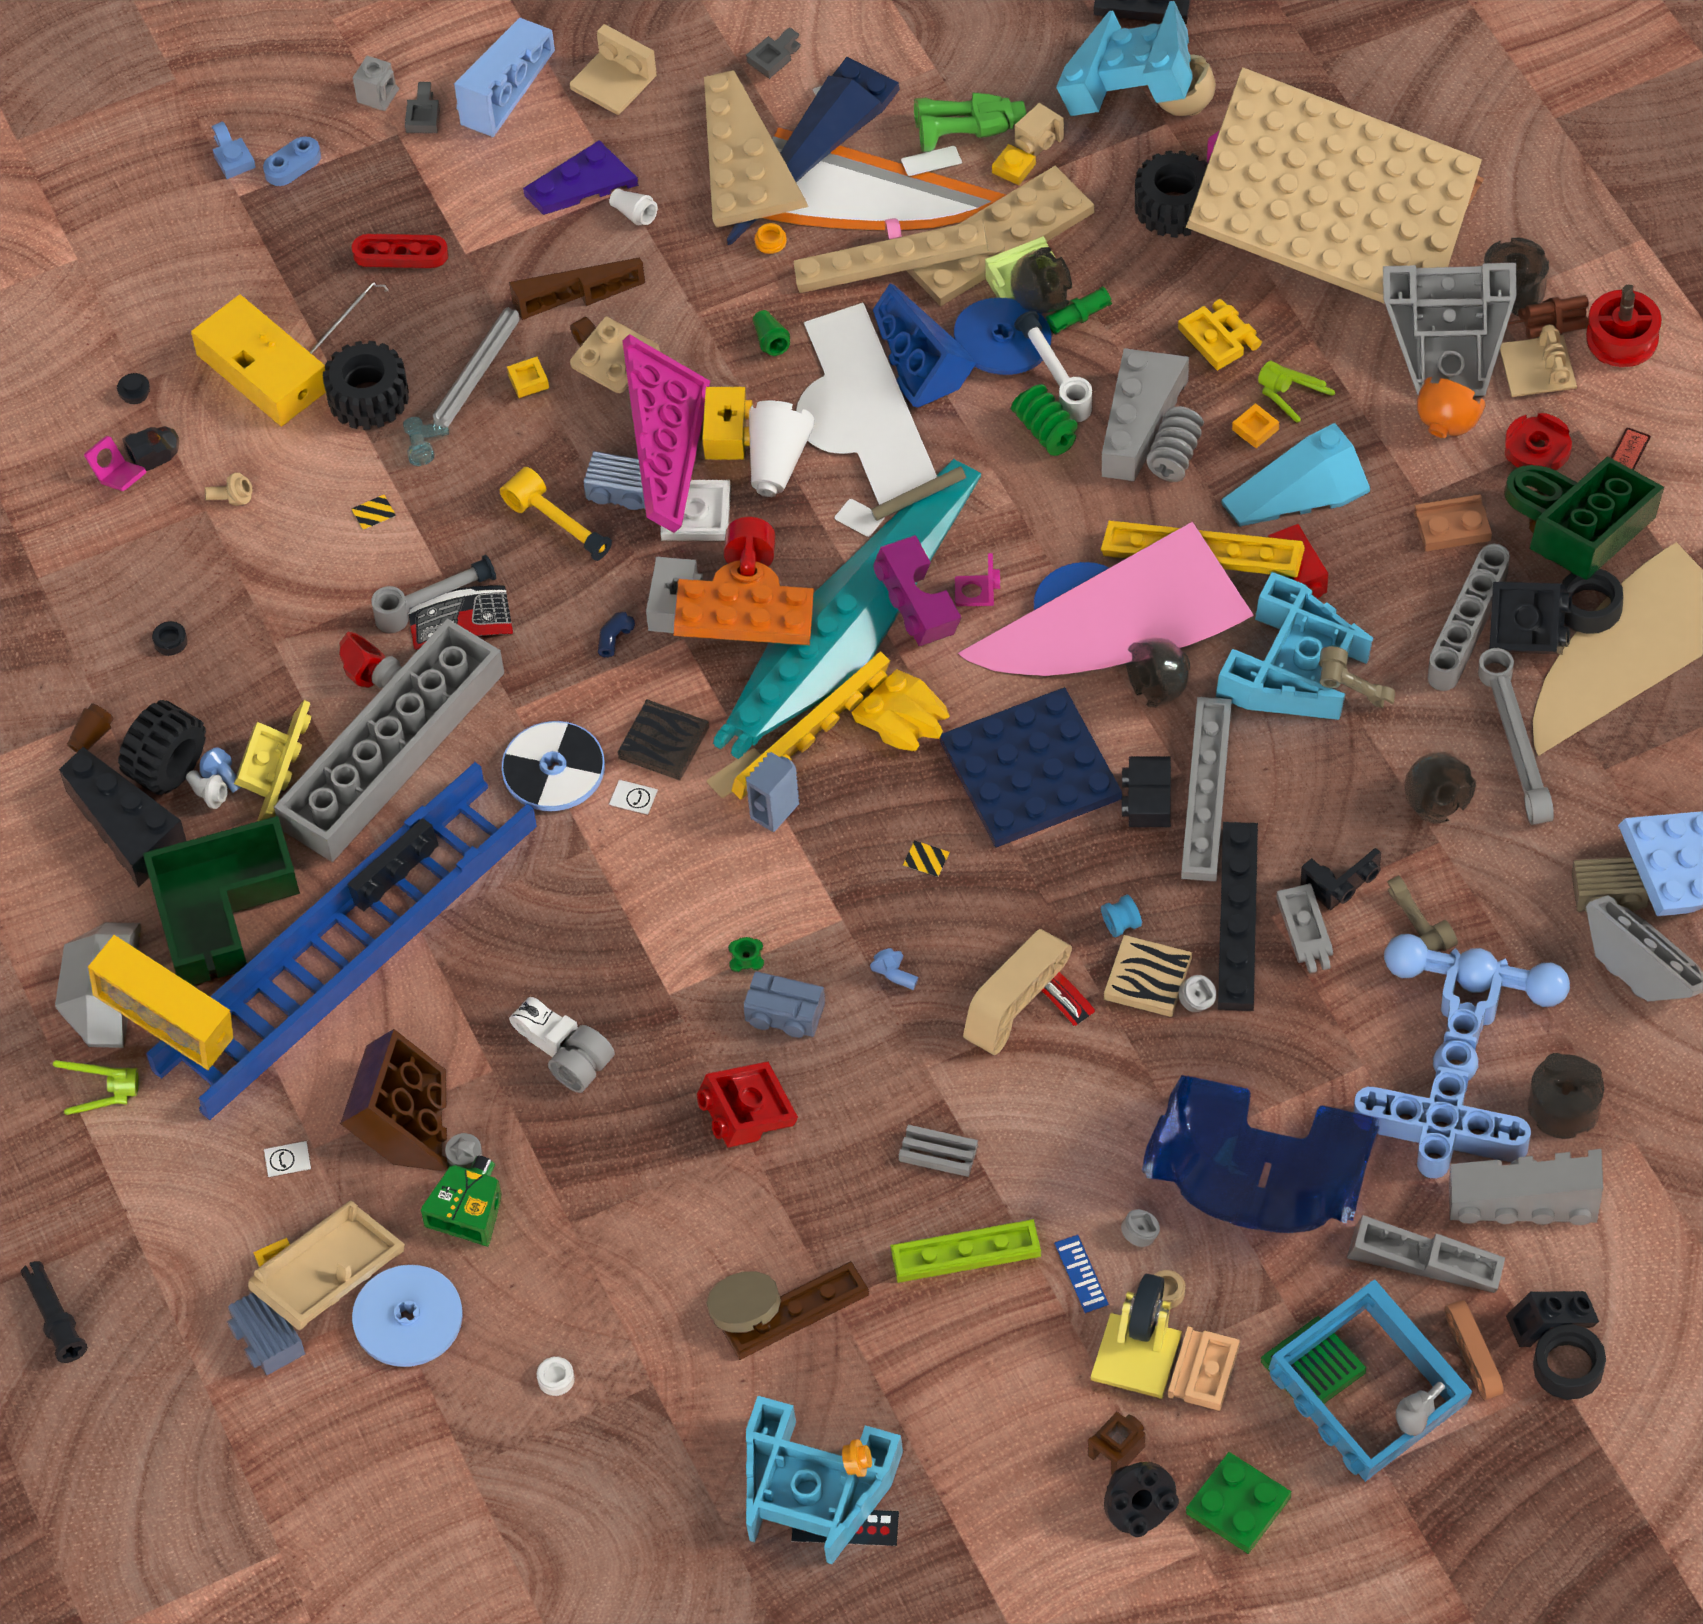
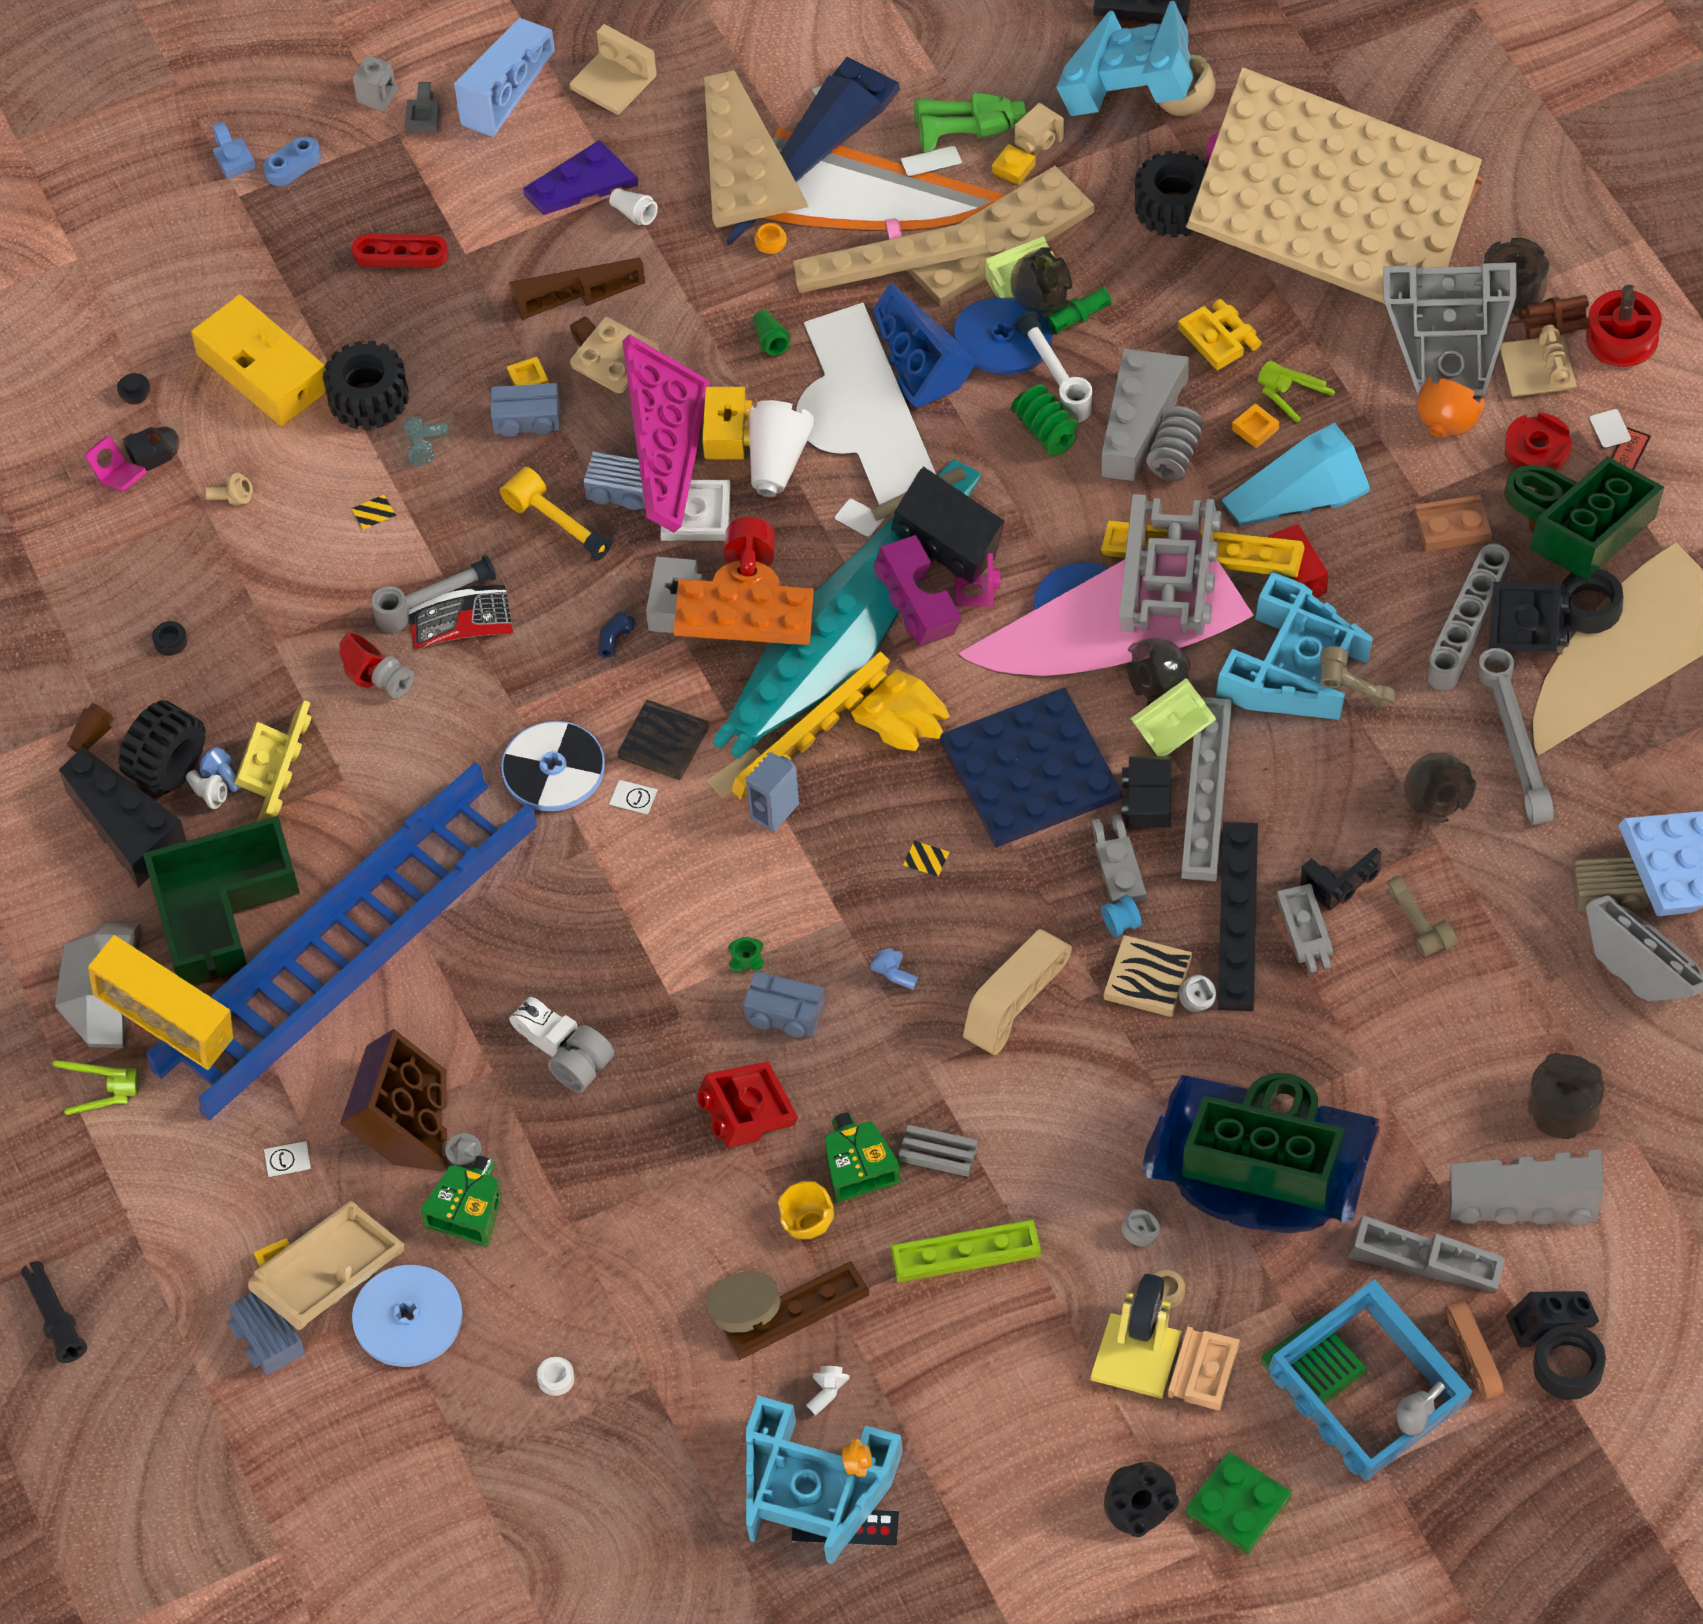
light grey brick [274,618,504,862] -> none
light grey piece [310,282,388,353] -> none
black plate [347,818,439,912] -> none
light grey axle [433,307,520,428] -> none
dark grey plate [746,28,801,79] -> none
sticker [1041,972,1095,1026] -> none
blue sticker [1054,1235,1109,1313] -> none
reddish brown window [1088,1411,1146,1474] -> none
light blue piece [1353,934,1570,1179] -> none
none -> sand blue brick [491,383,560,437]
none -> yellow hair [778,1181,834,1239]
none -> white plate [806,1366,850,1416]
none -> green torso [824,1112,901,1203]
none -> black slope [891,466,1005,584]
none -> light grey hinge [1091,814,1147,904]
none -> light grey fence [1119,494,1221,635]
none -> yellowish green hinge [1130,678,1216,756]
none -> dark green brick [1182,1073,1345,1211]
none -> white sticker [1590,409,1631,448]

